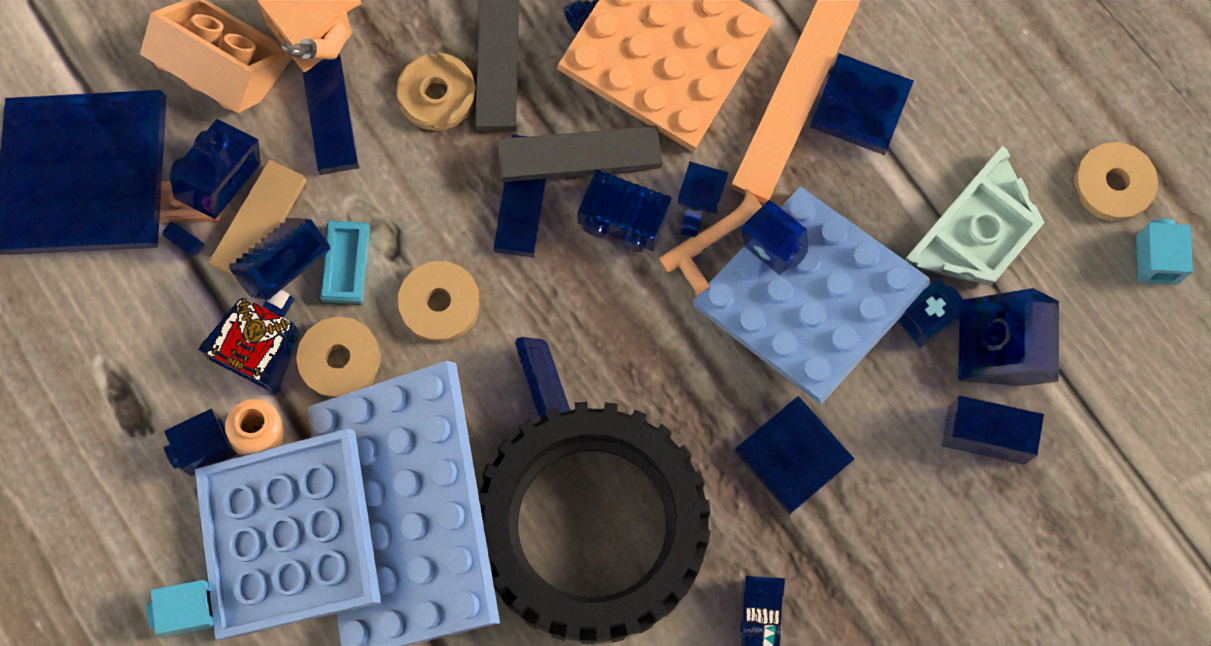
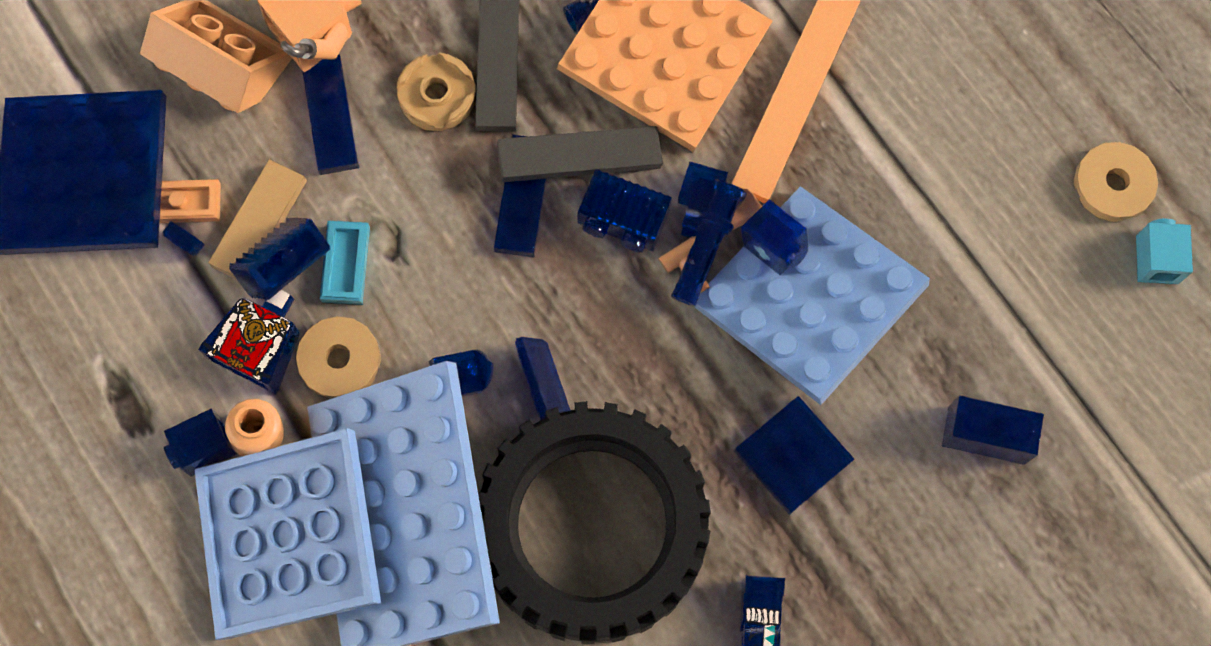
medium azure brick [146,580,214,637] -> none
clear blue brick [169,119,261,219] -> none
tan tile [398,261,480,343] -> none
clear blue plate [810,53,914,156] -> none
clear blue brick [897,278,966,349] -> none
light aqua wing [905,146,1045,286] -> none
clear blue slope [958,288,1059,386] -> none
none -> clear blue plate [429,349,494,397]
none -> clear blue pin [671,180,747,307]

